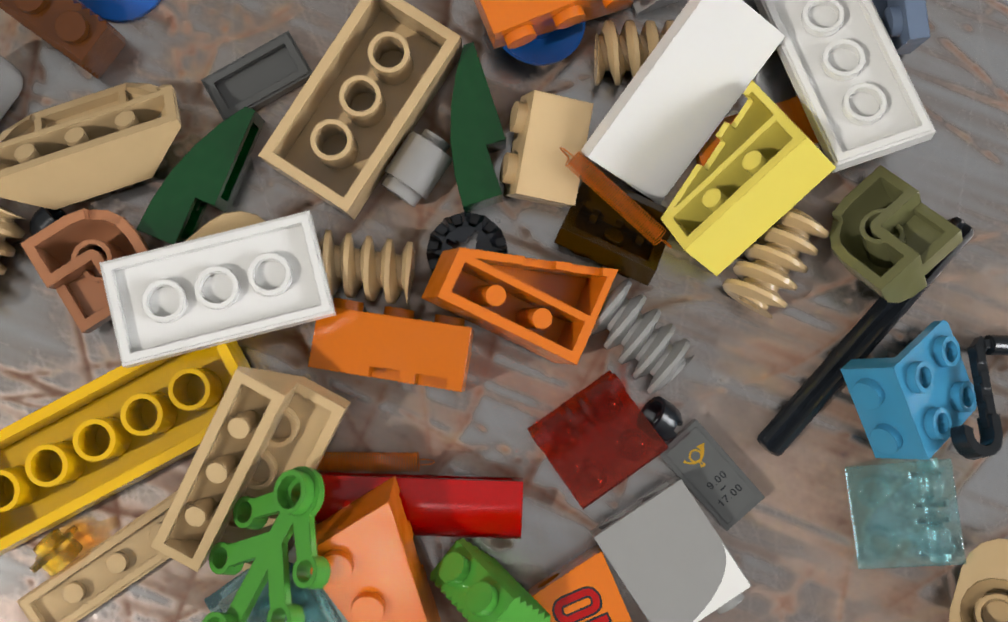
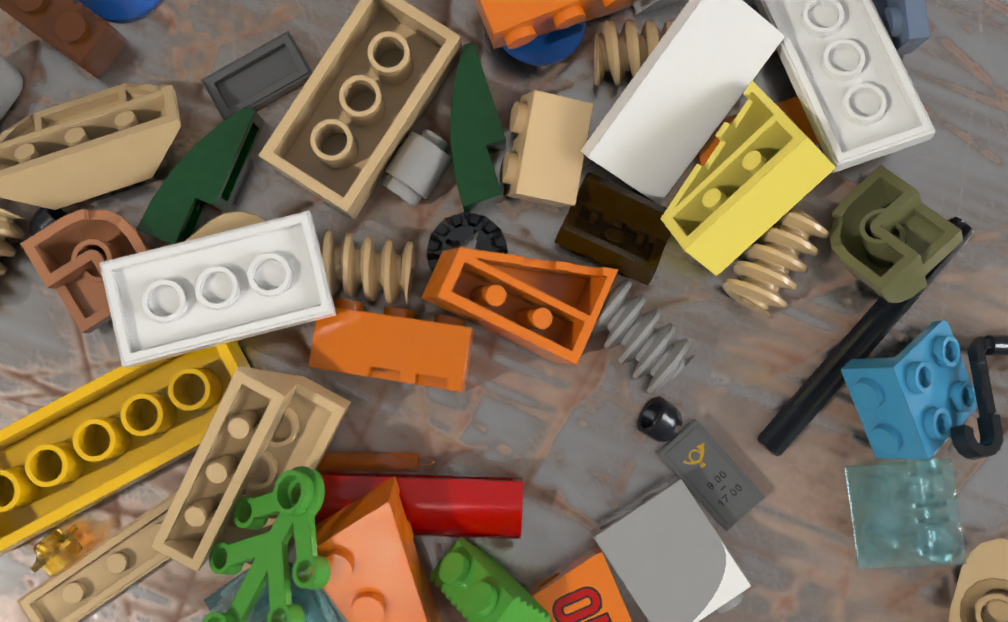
clear red hinge [528,370,669,509] -> none
orange piece [560,147,672,248] -> none

